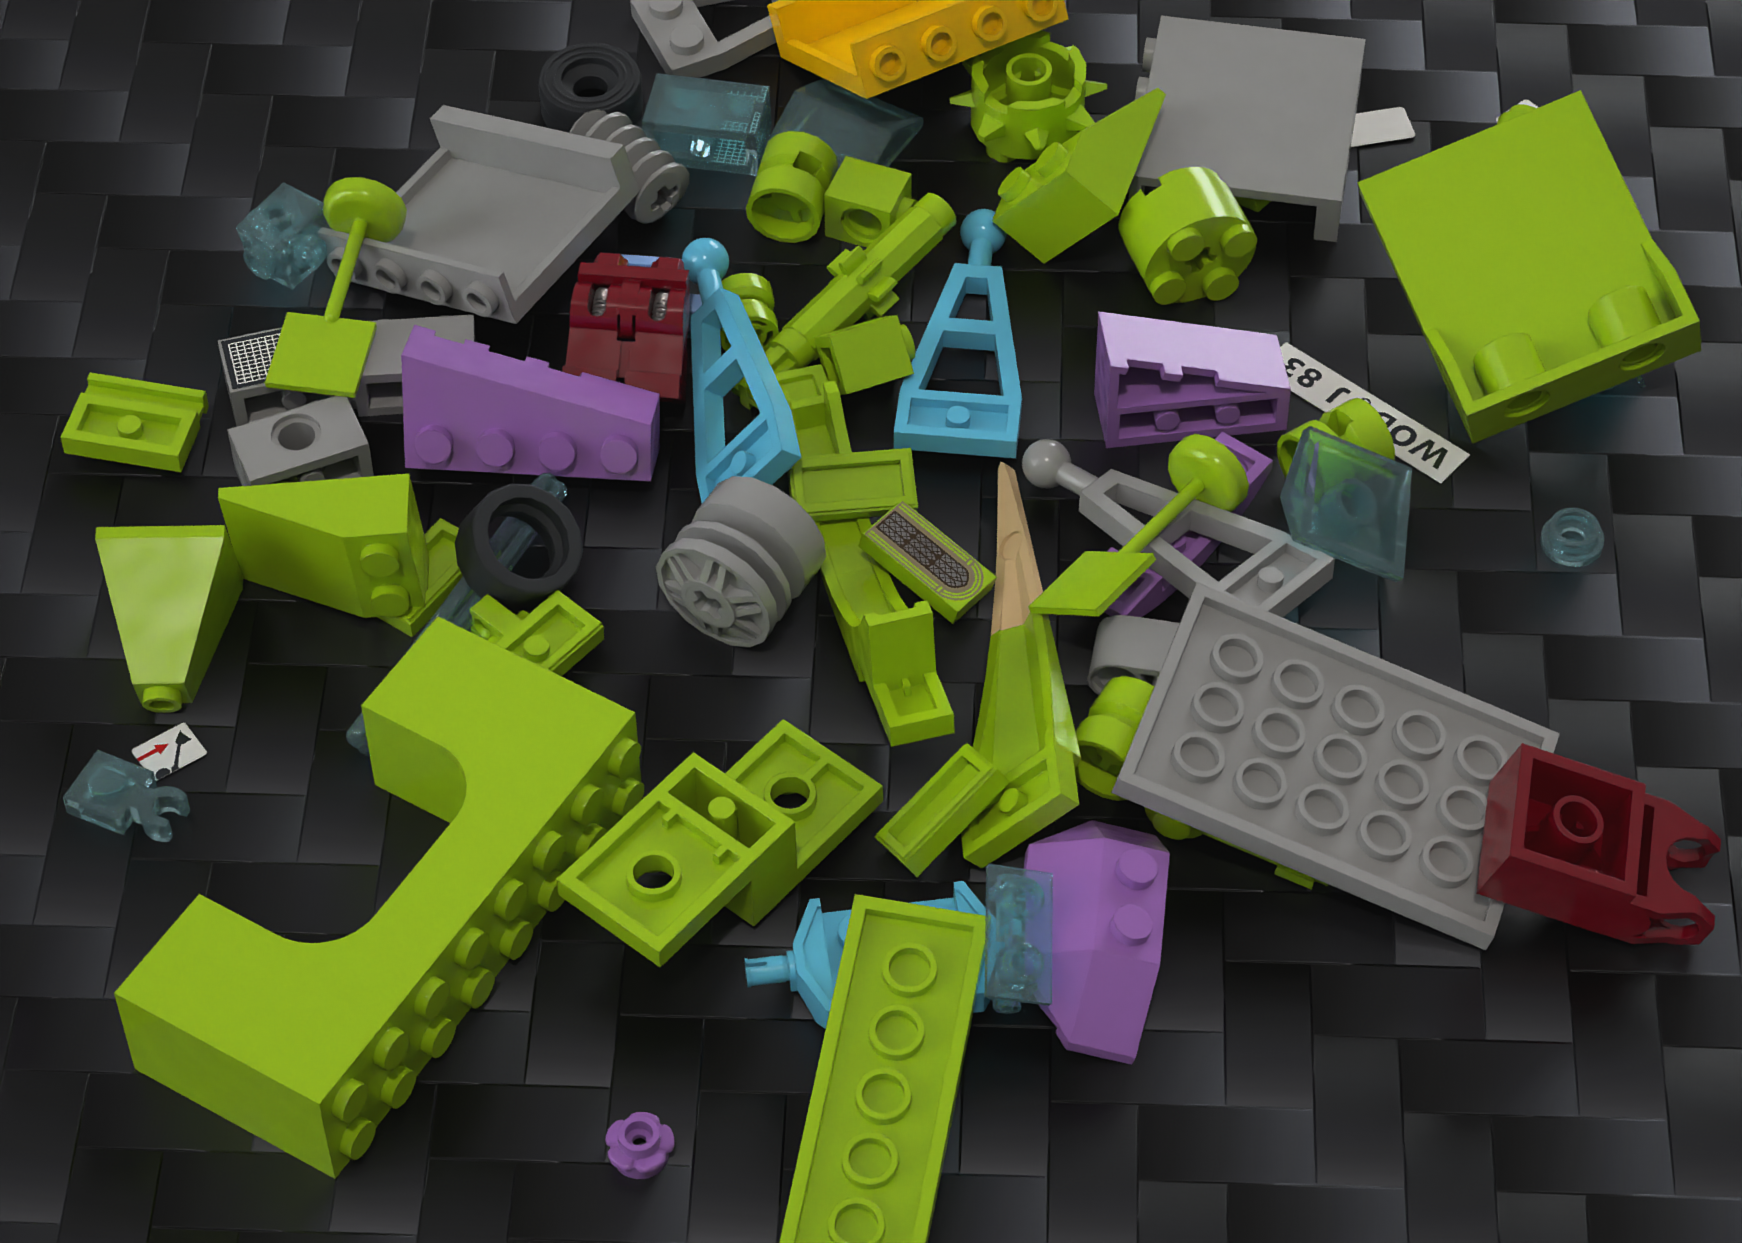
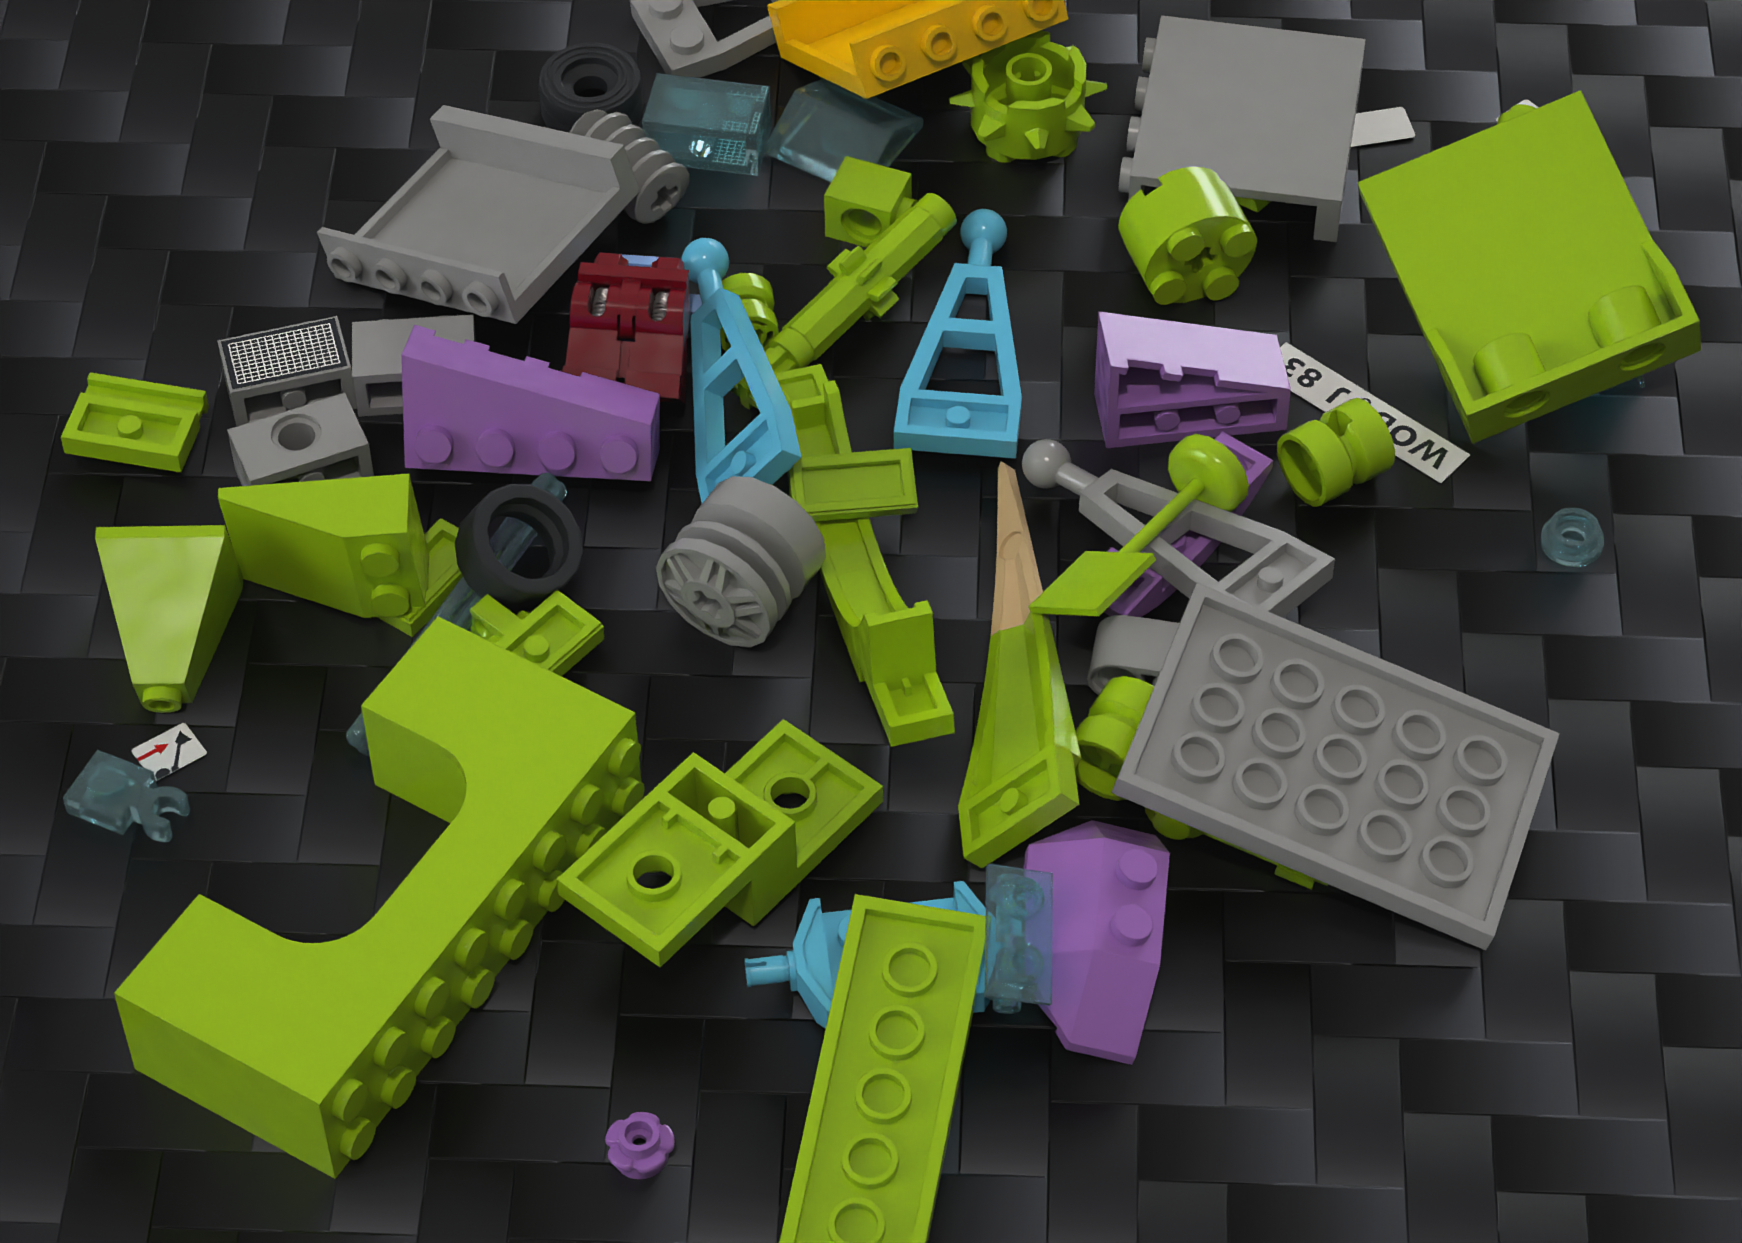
clear light blue brick [236,182,332,290] -> none
lime piece [265,177,407,398] -> none
lime wheel [746,131,838,243] -> none
lime brick [814,315,915,395] -> none
tile [858,500,997,624] -> none
lime tile [875,743,1010,877] -> none
lime slope [992,87,1166,263] -> none
clear light blue slope [1280,426,1412,582] -> none
dark red brick [1476,743,1721,945] -> none

